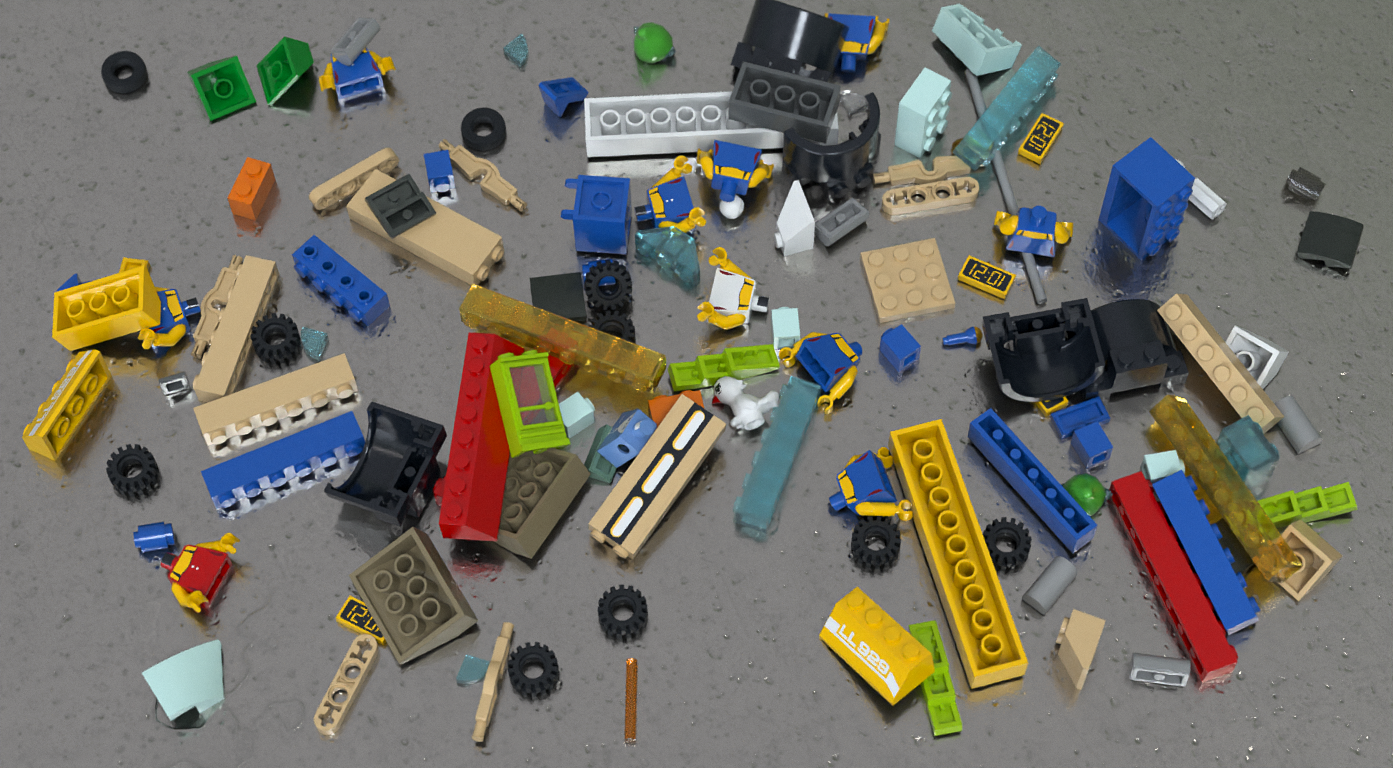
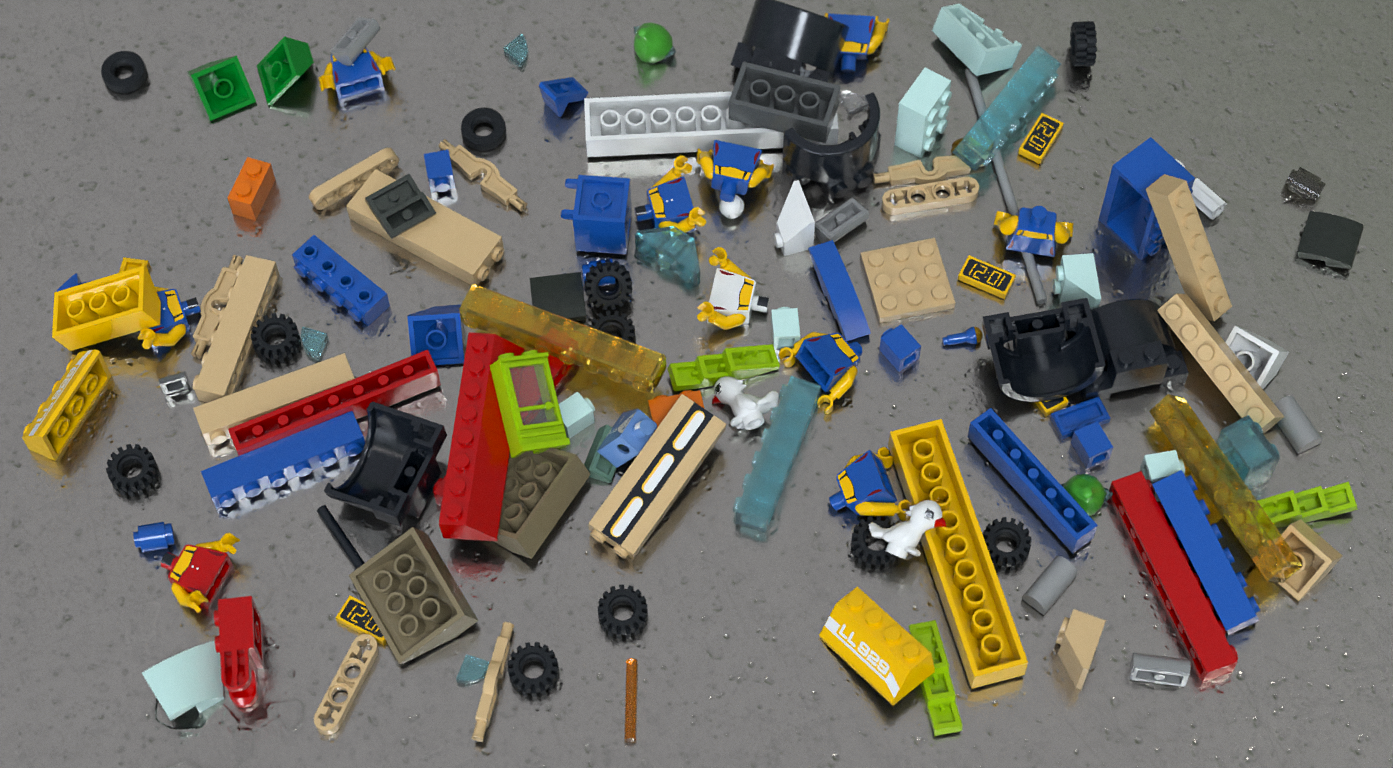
none -> red brick [214,596,263,708]
none -> red brick [228,350,441,456]
none -> black piece [317,505,365,569]
none -> blue slope [407,304,465,365]
none -> blue slope [808,240,871,342]
none -> white animal [869,500,947,559]
none -> light aqua slope [1053,253,1101,310]
none -> black tyre [1070,21,1097,67]
none -> tan brick [1146,174,1232,321]

